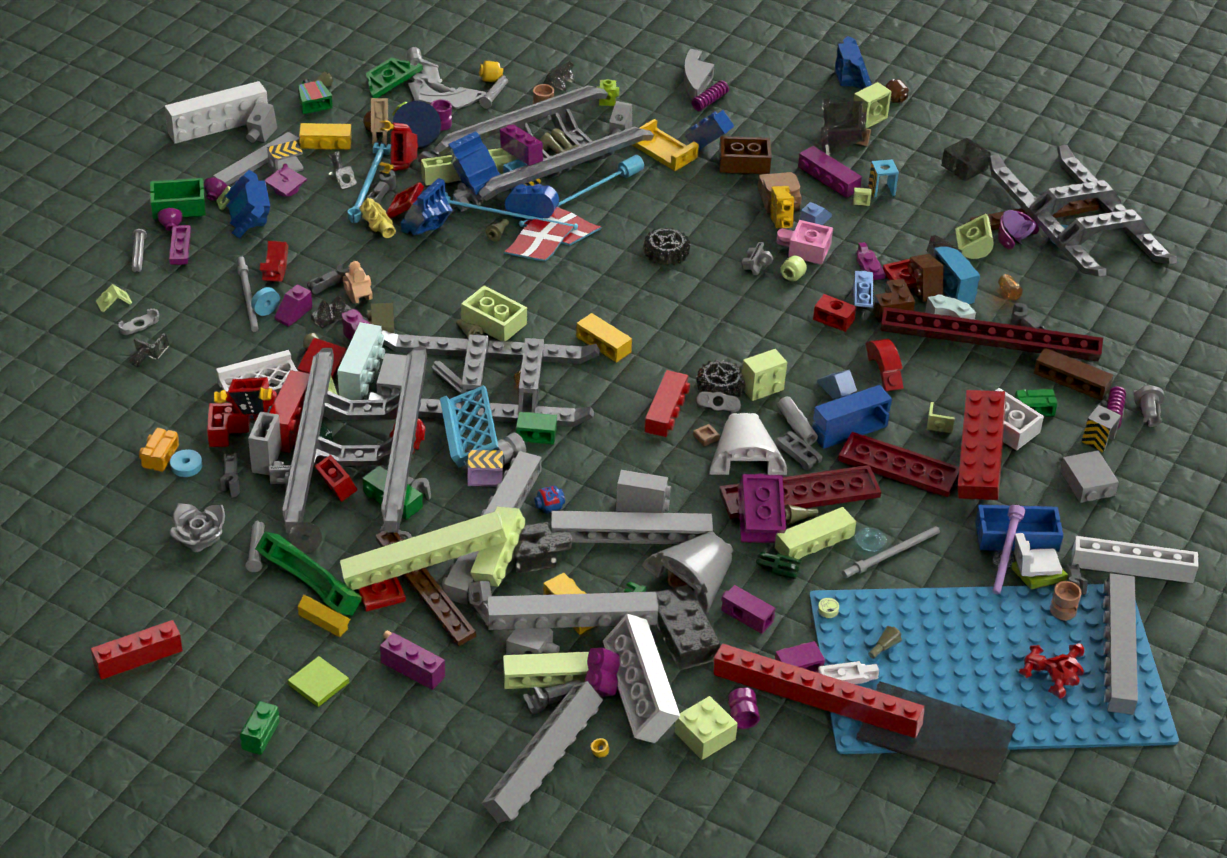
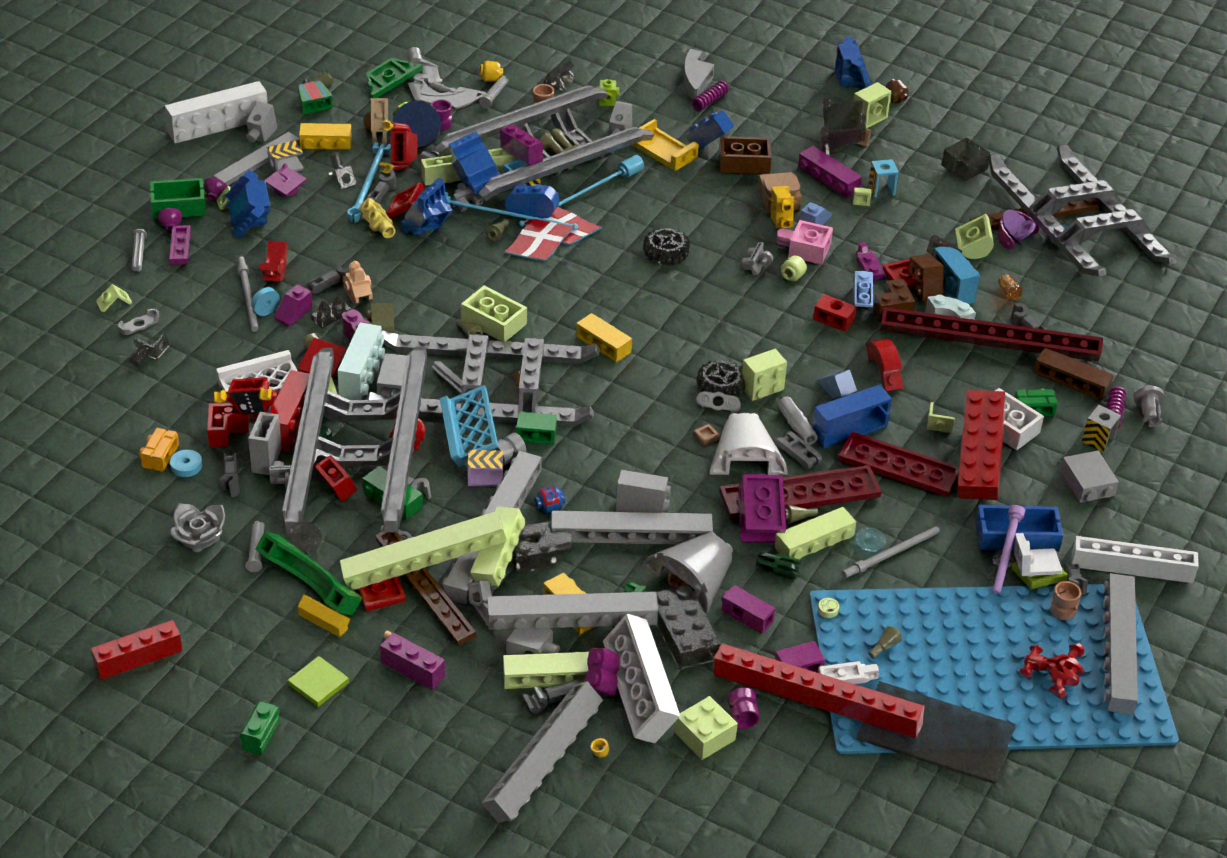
brick [645,370,690,437] -> none

